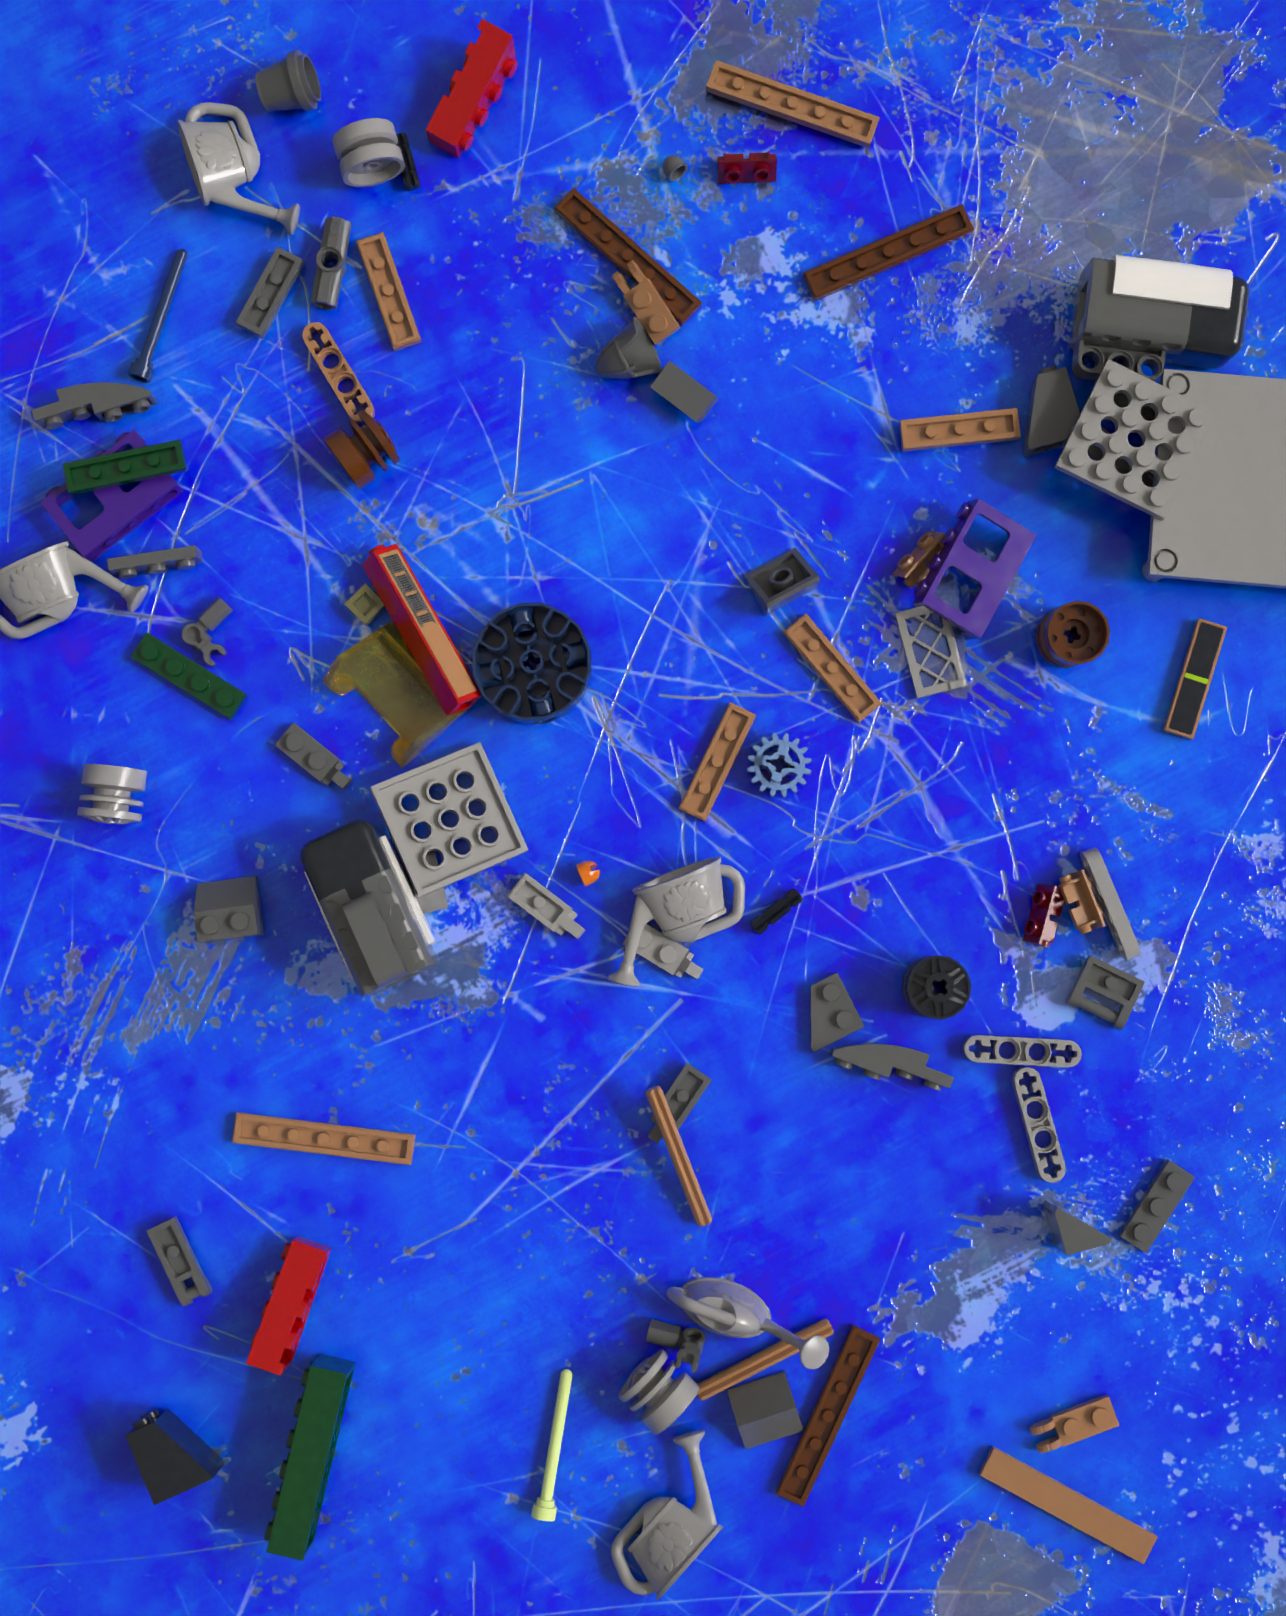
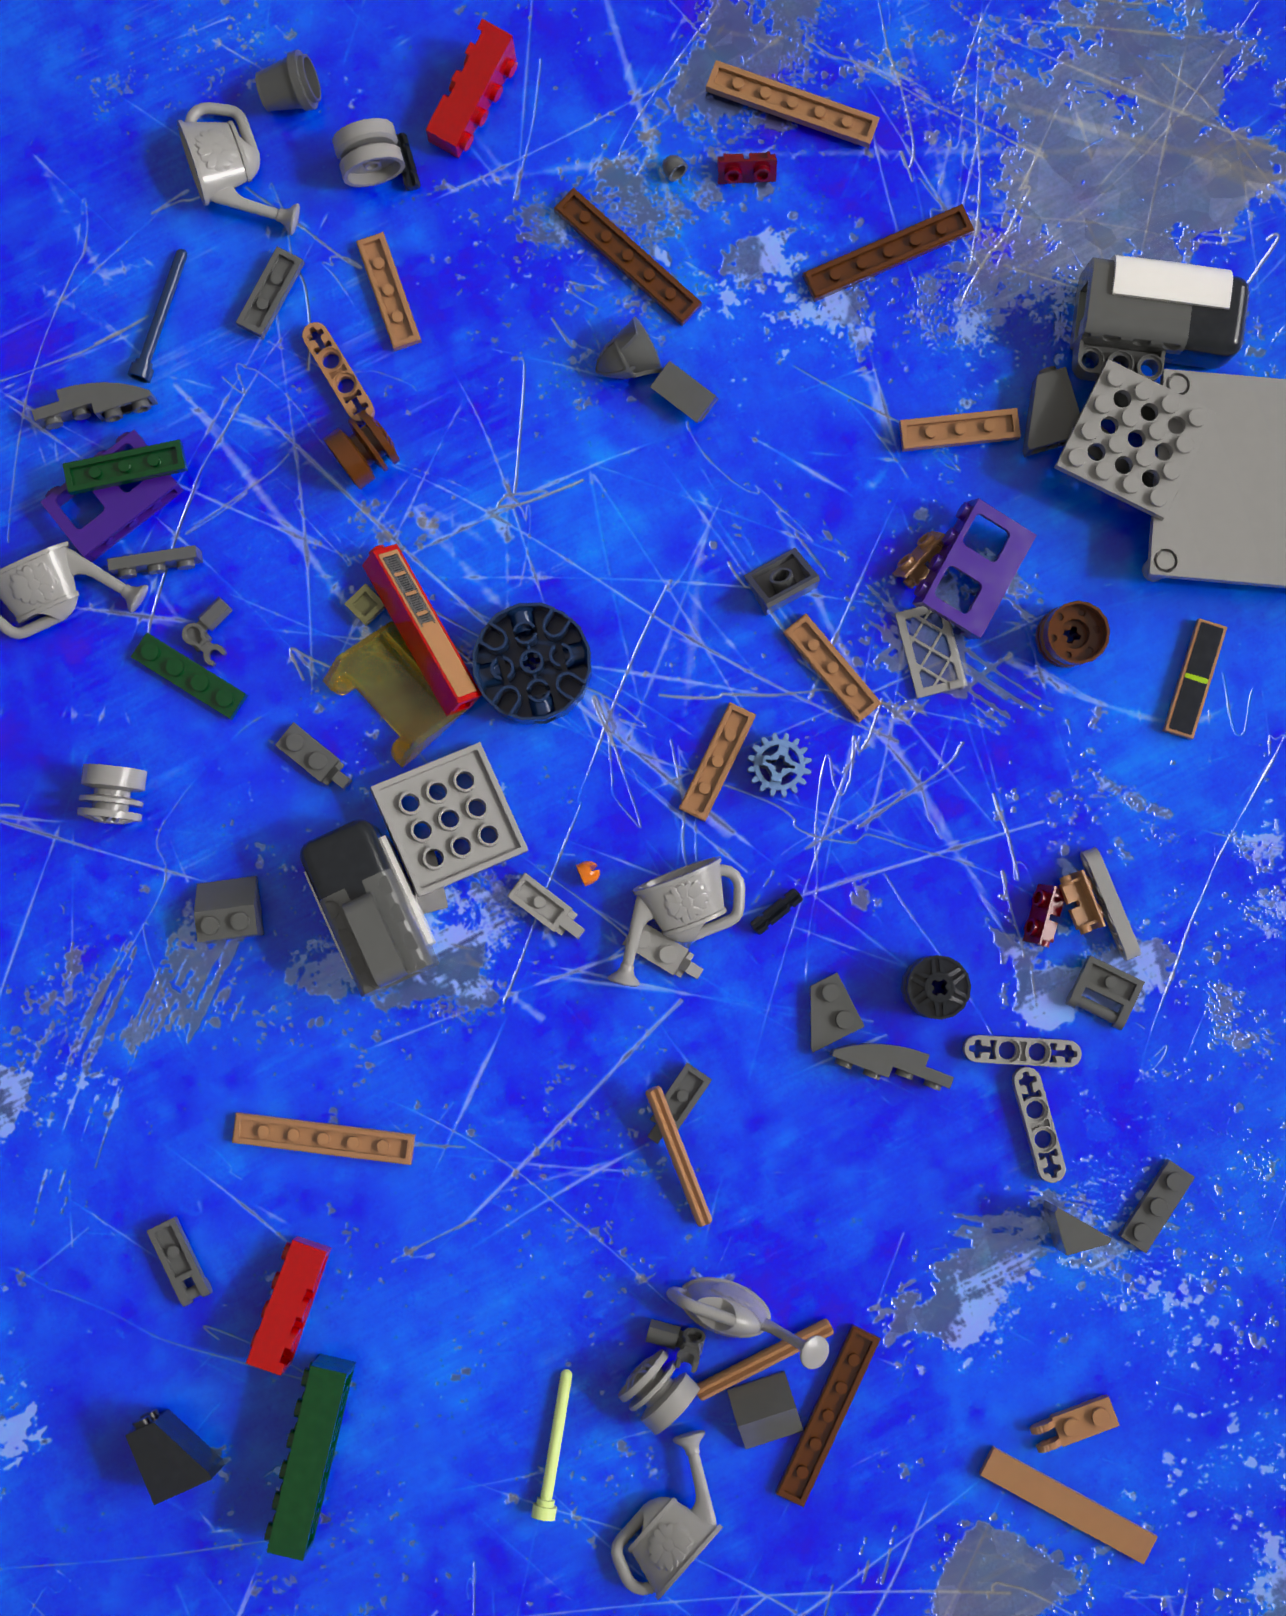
dark grey piece [311,216,352,311] -> none
medium nougat hinge [612,260,681,345] -> none

